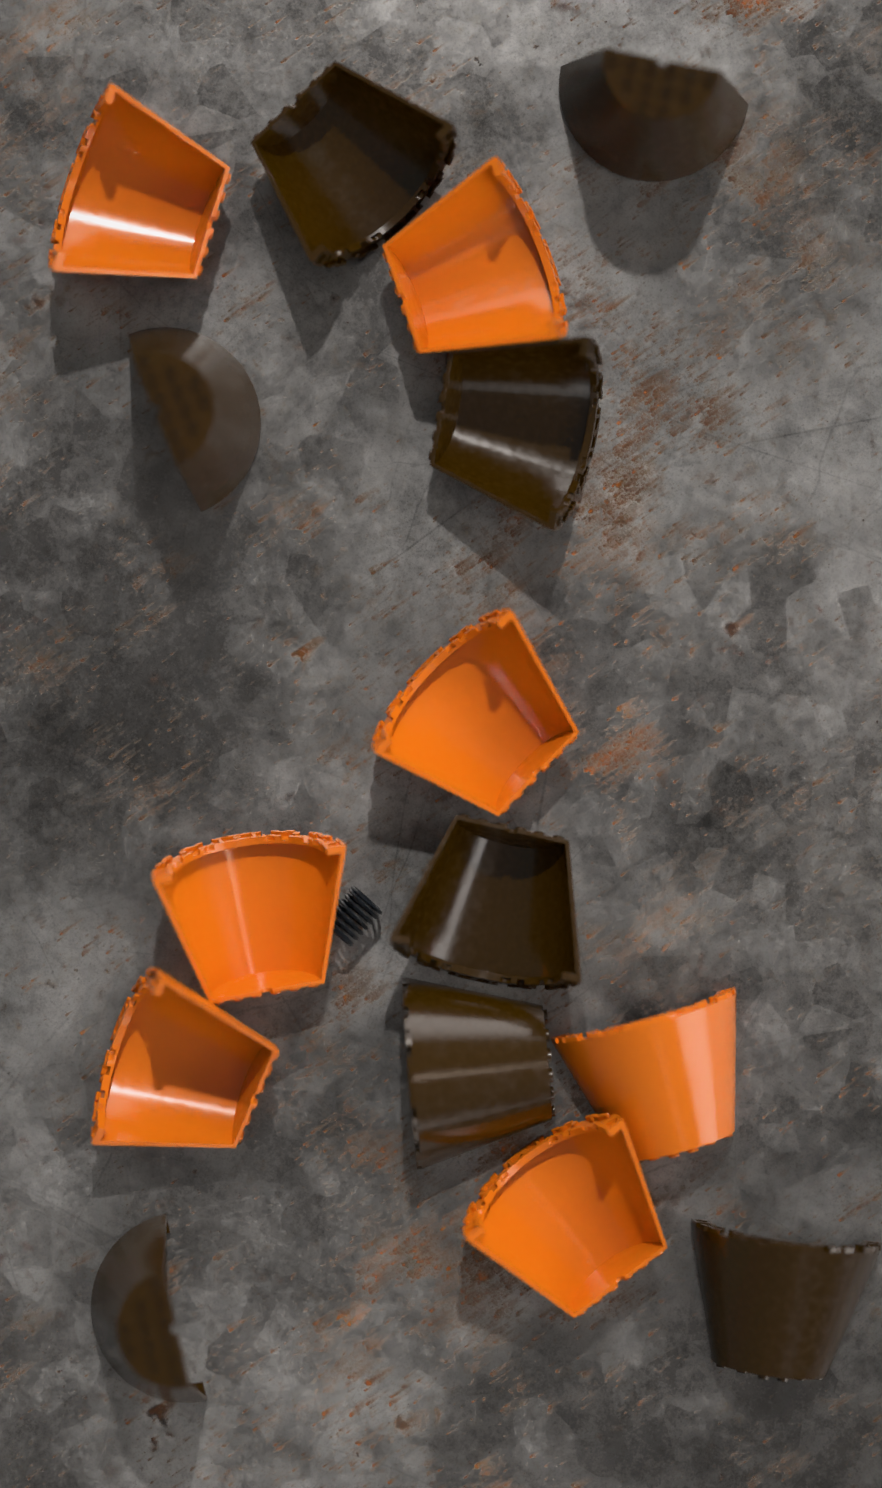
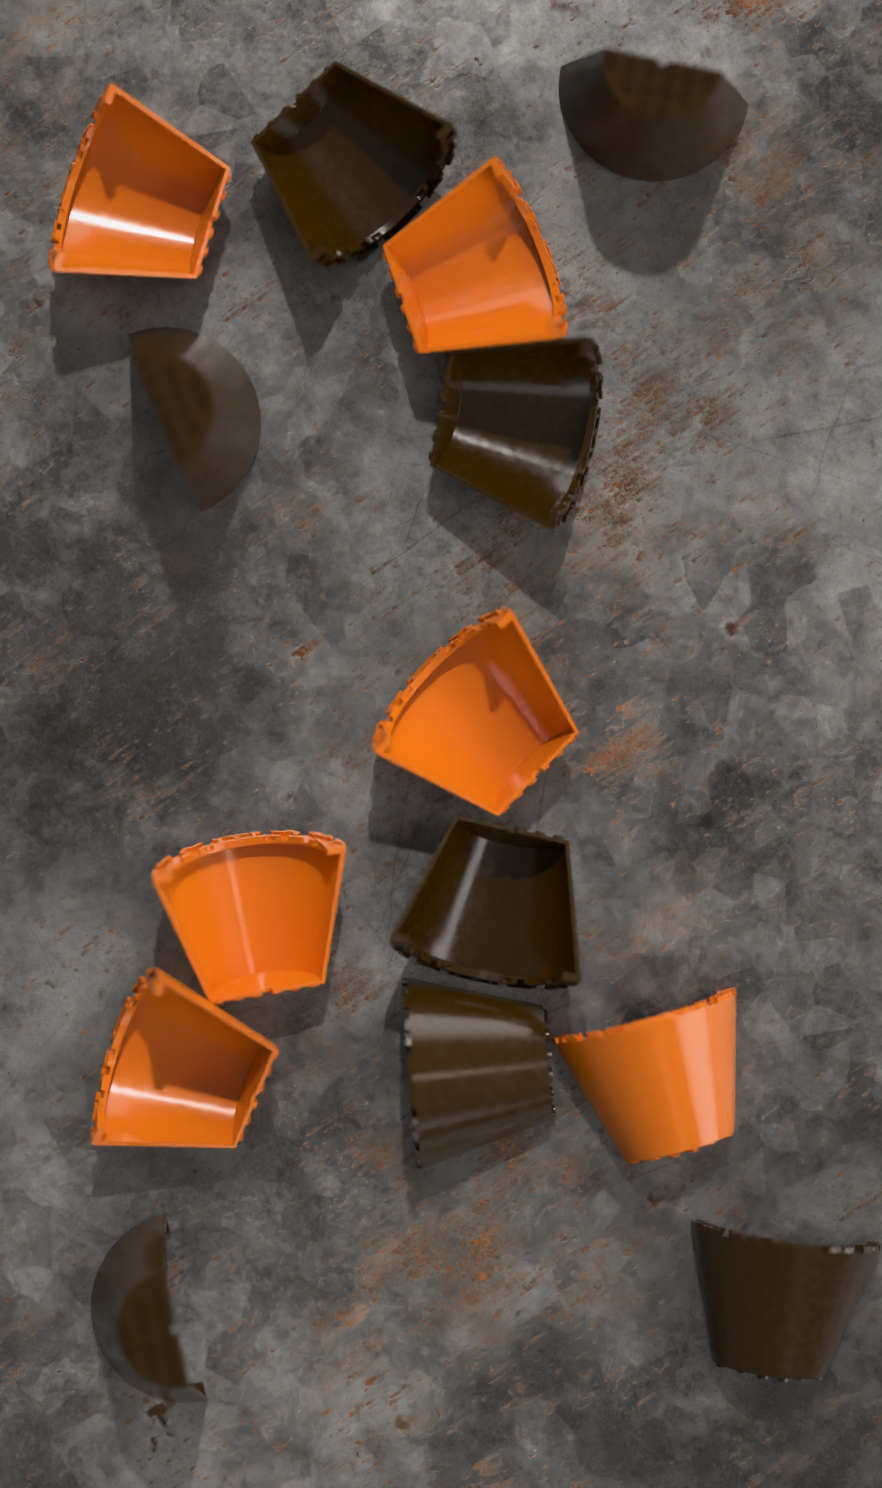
black piece [333,886,382,946] -> none
orange cone [463,1113,668,1318] -> none

